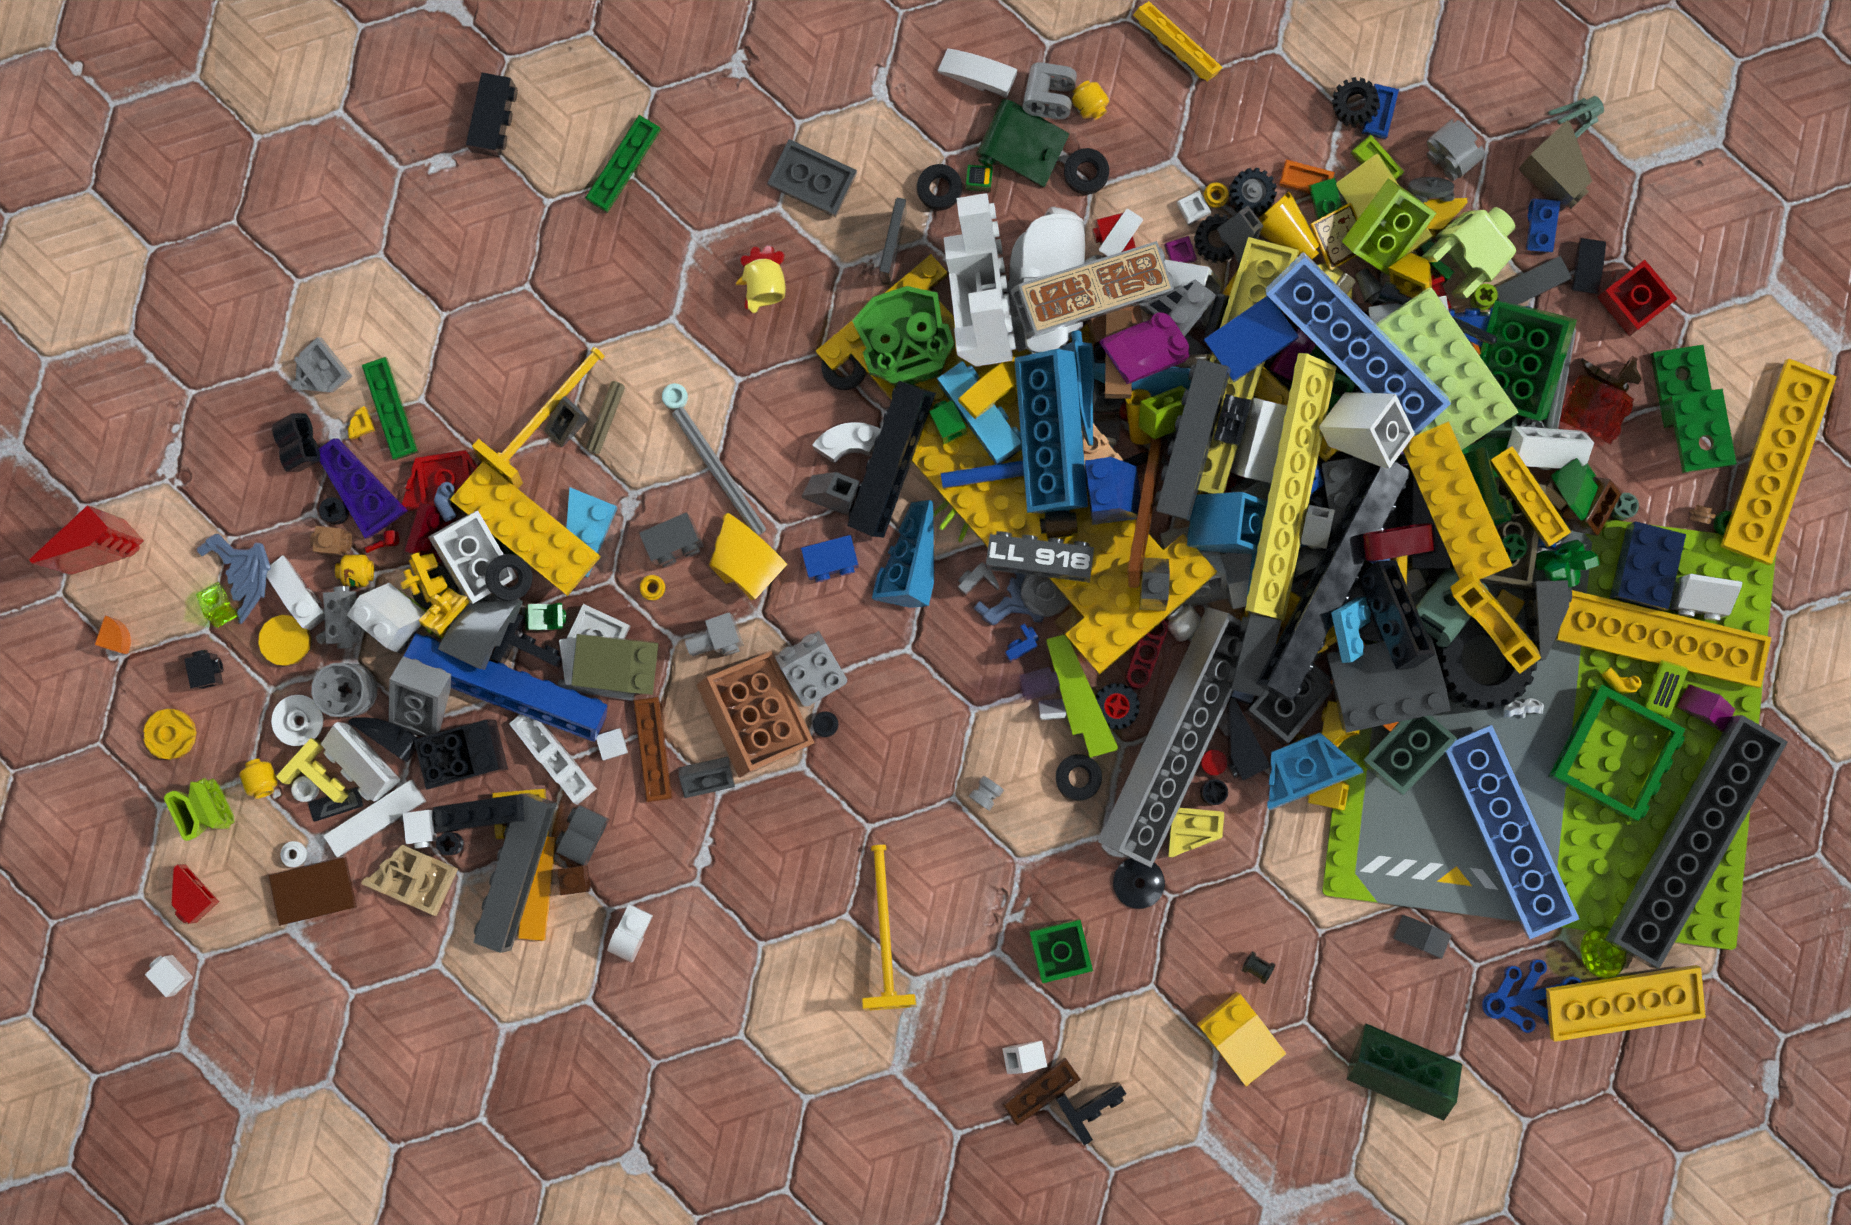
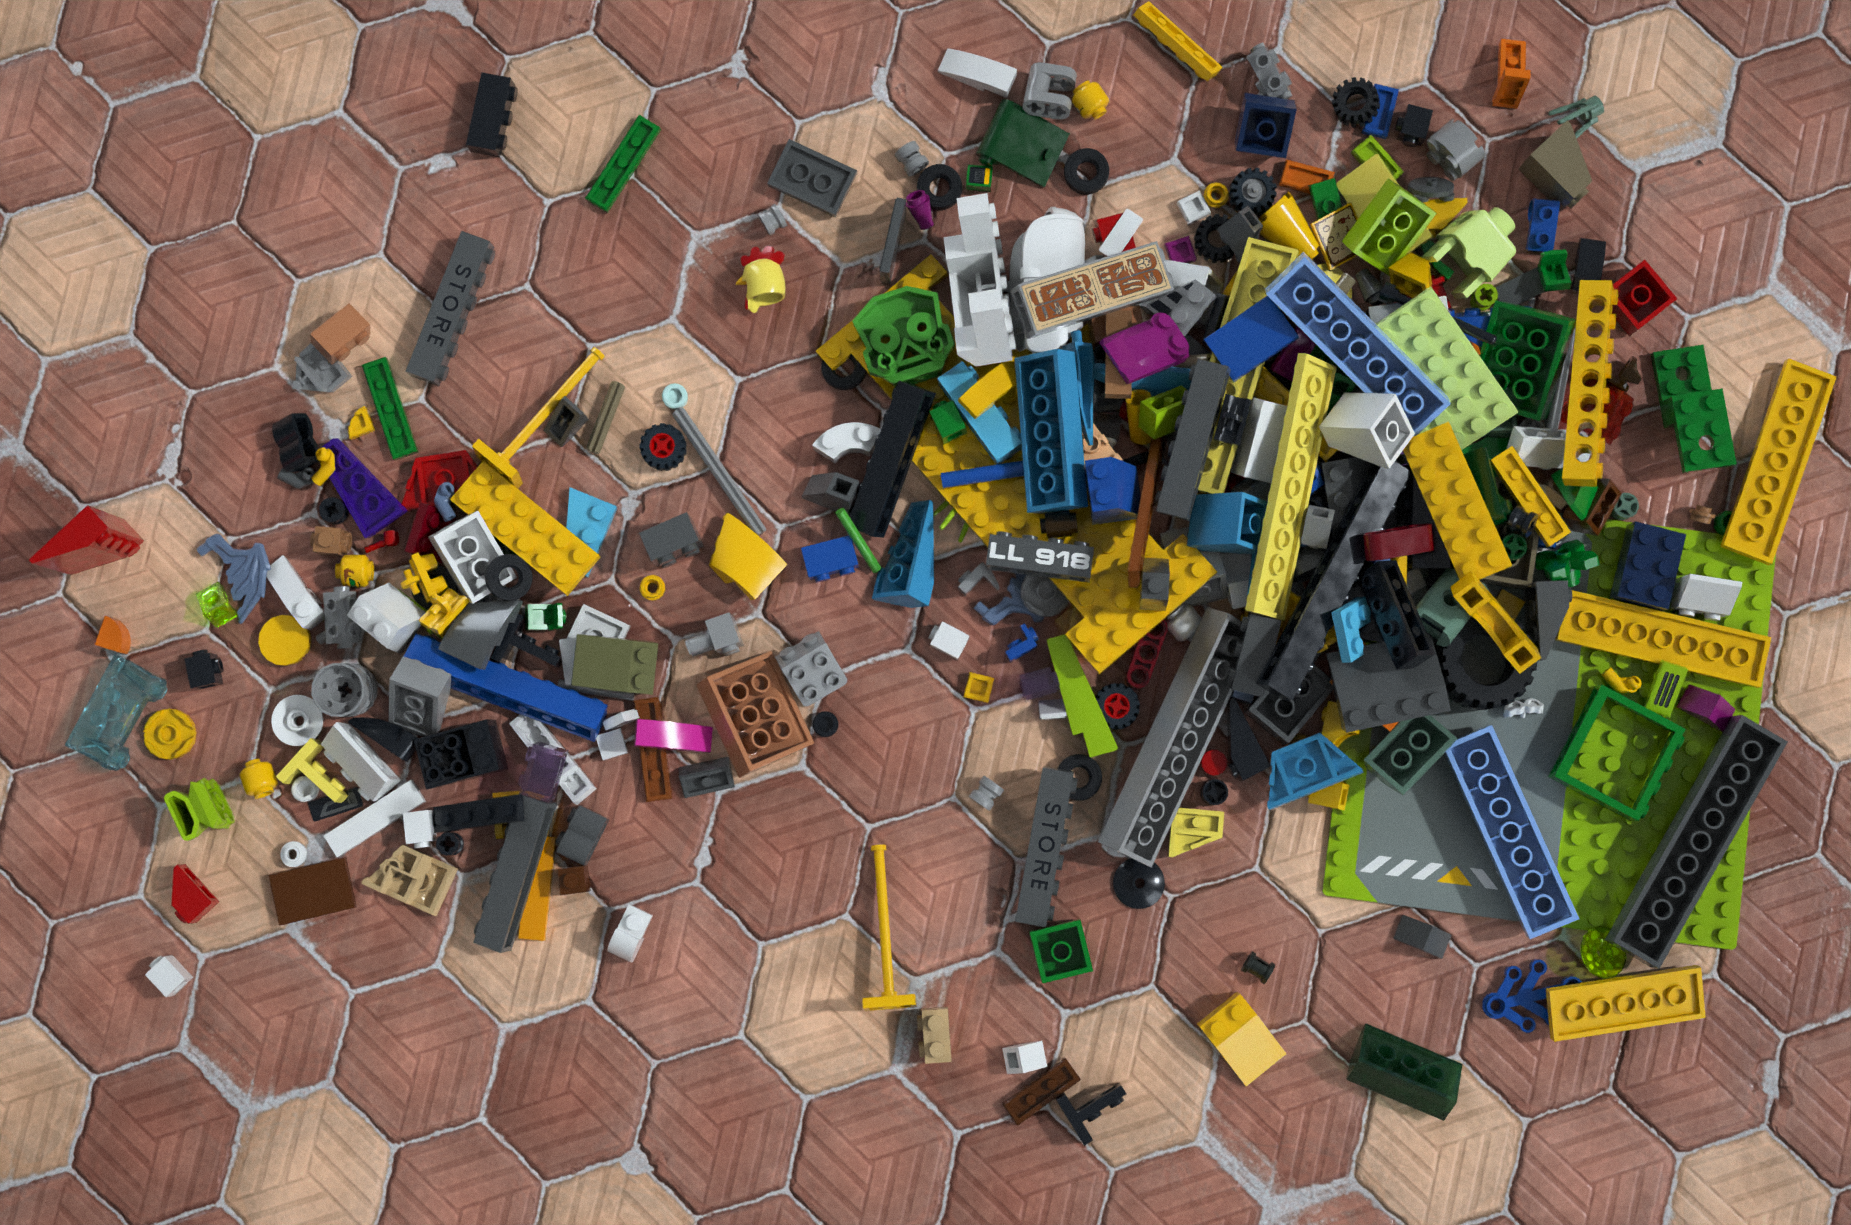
none -> clear light blue piece [64,654,167,771]
none -> dark grey arm [277,467,315,489]
none -> nougat brick [310,303,370,365]
none -> yellow arm [311,447,335,486]
none -> dark grey brick [406,231,495,386]
none -> clear purple brick [518,742,568,803]
none -> white tile [603,709,640,730]
none -> dark pink slope [634,719,713,753]
none -> black wheel [639,423,687,471]
none -> light grey wheel [757,204,788,236]
none -> bright green bar [835,508,881,573]
none -> light grey wheel [895,141,929,176]
none -> magenta cone [906,190,934,230]
none -> tan brick [917,1007,951,1064]
none -> white brick [928,621,970,660]
none -> yellow tile [963,672,994,703]
none -> dark grey brick [1015,766,1078,927]
none -> dark blue brick [1234,93,1297,158]
none -> light grey brick [1246,42,1293,99]
none -> black brick [1395,104,1433,147]
none -> orange bracket [1492,39,1531,109]
none -> black wheel [1507,506,1538,538]
none -> green bracket [1537,249,1572,292]
none -> yellow brick [1562,280,1618,487]

